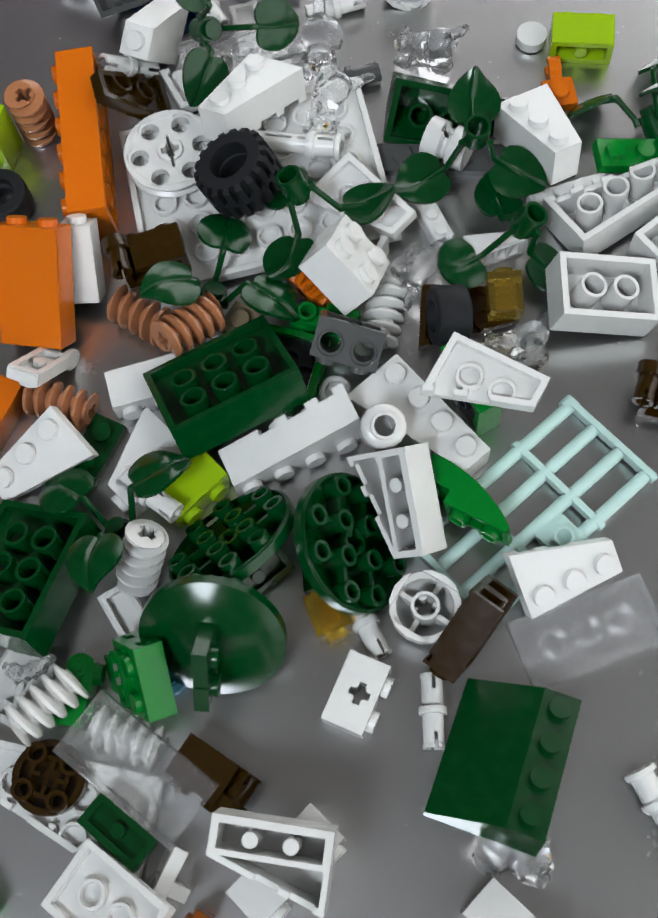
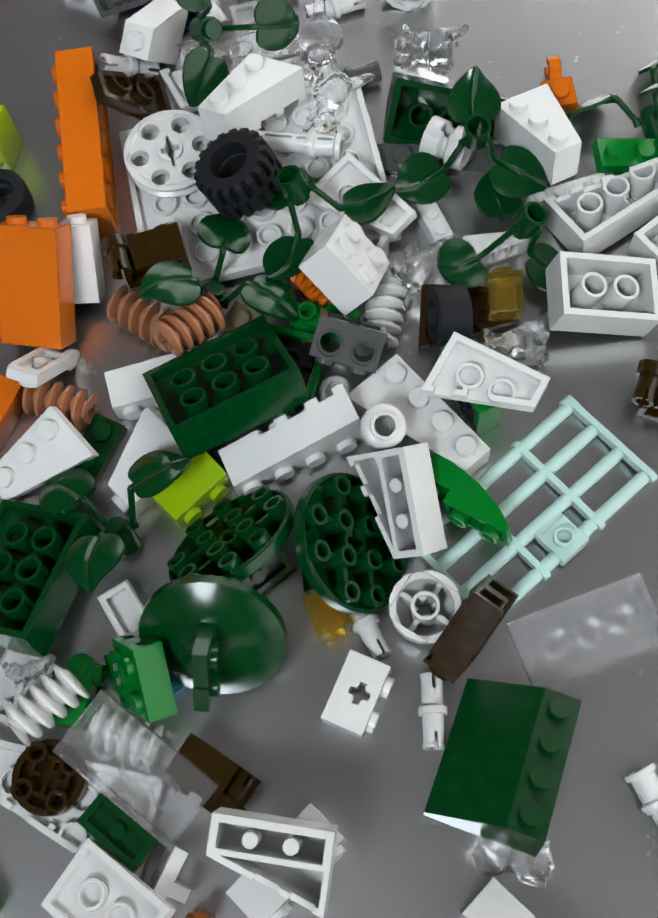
nougat piece [3,79,57,147] -> none
white pin [115,465,184,523] -> none
white piece [116,519,169,597] -> none
white wing [502,537,623,619] -> none
white tile [516,21,547,53] -> none
lime brick [548,11,615,65] -> none

